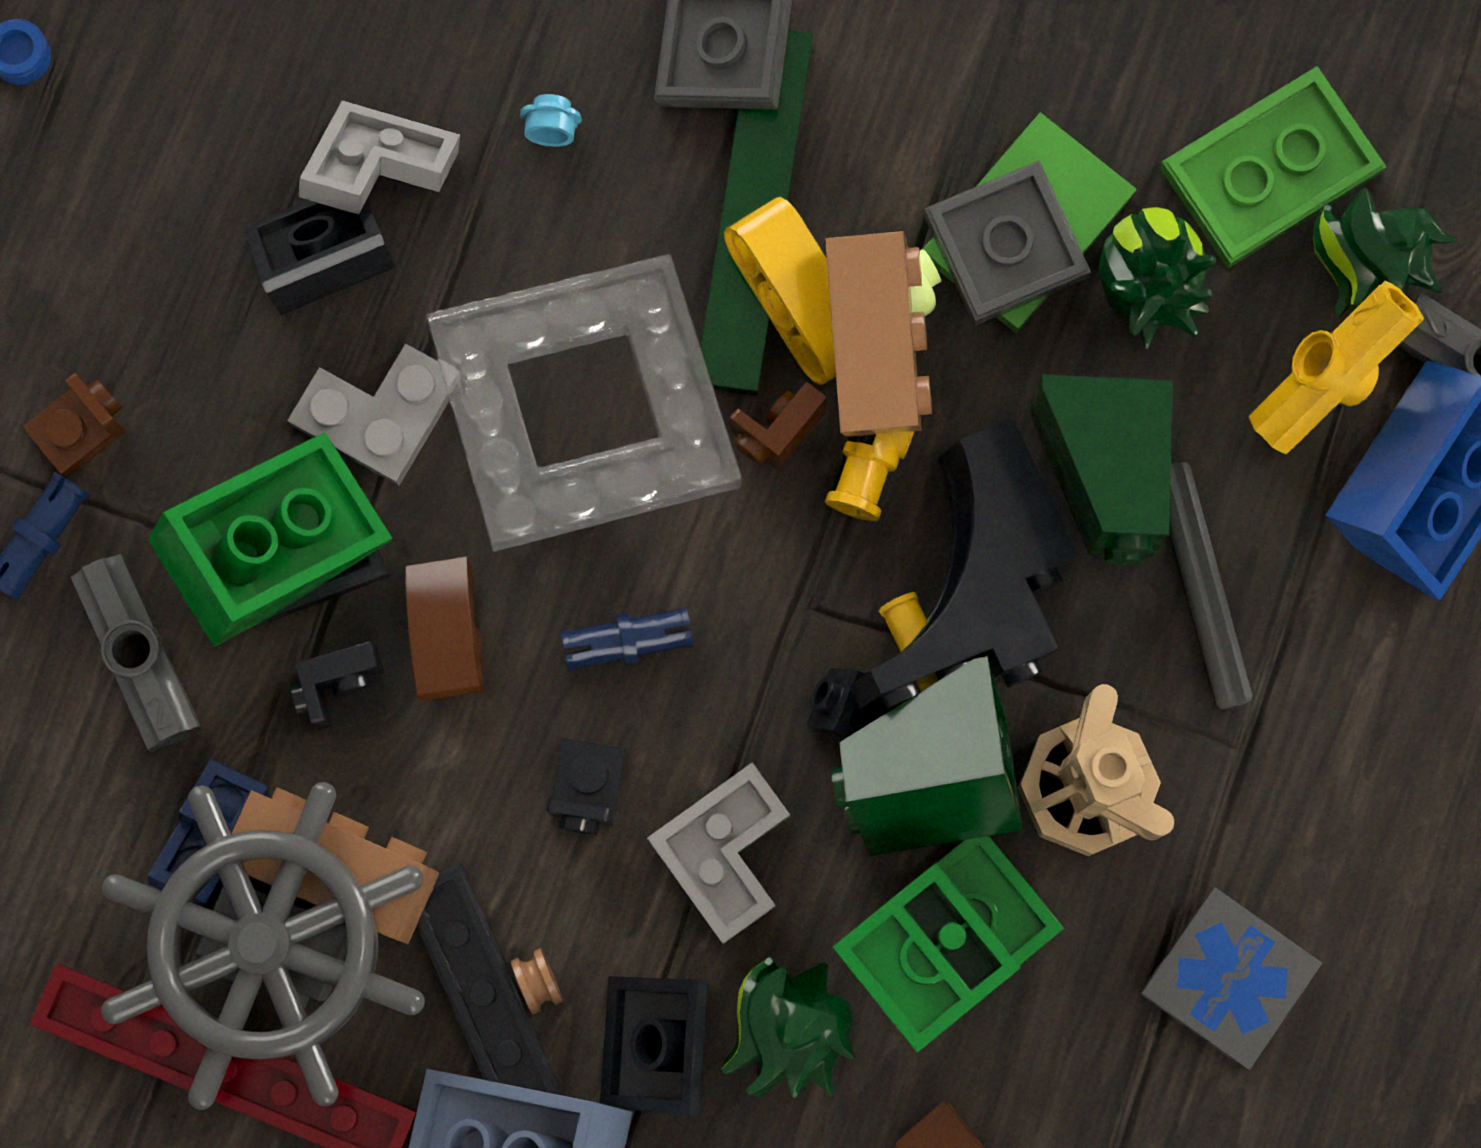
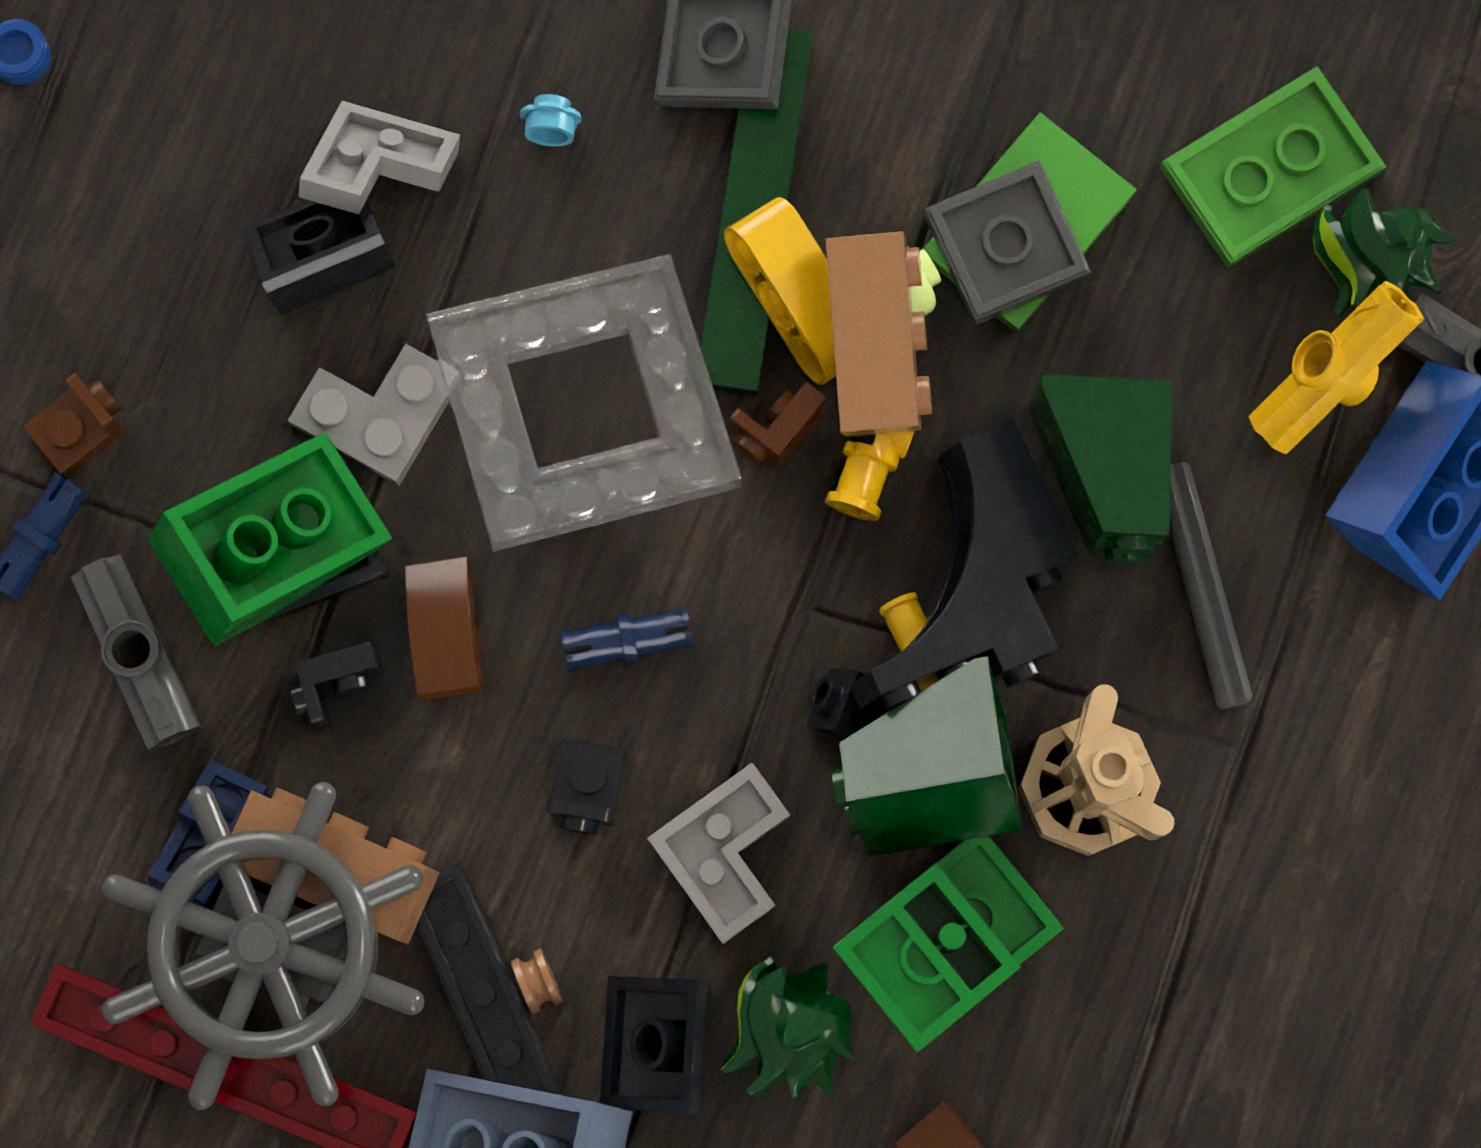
dark green hair [1099,207,1217,349] -> none
dark grey tile [1139,887,1322,1070] -> none

